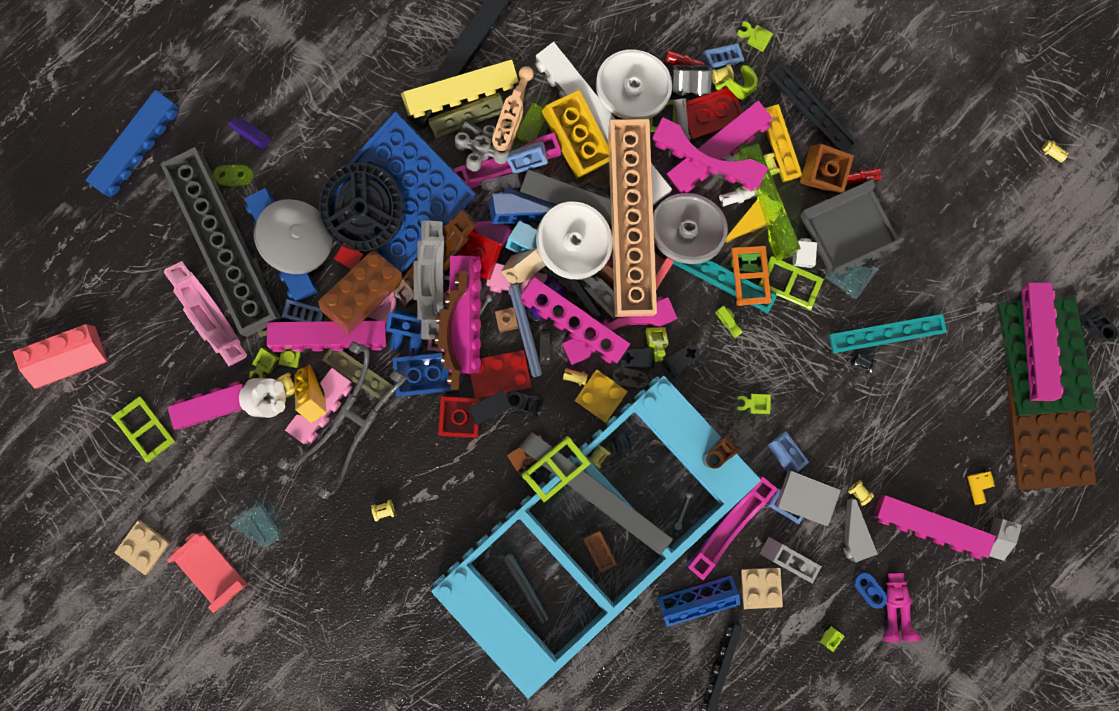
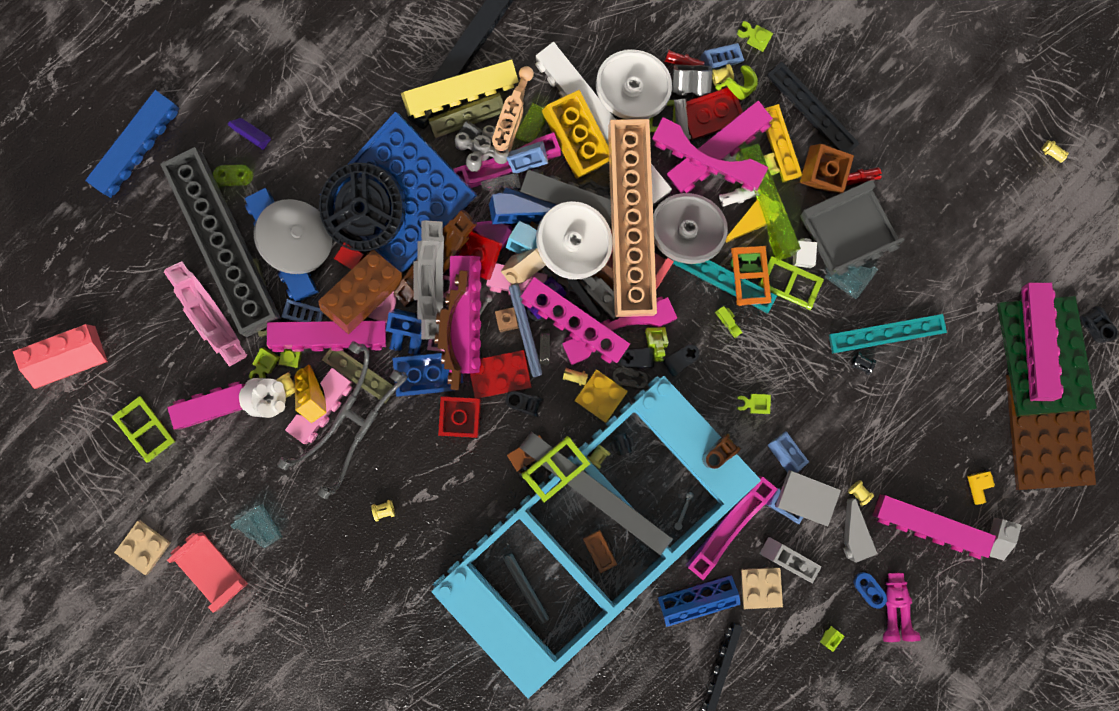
black tile [468,390,512,425] -> none

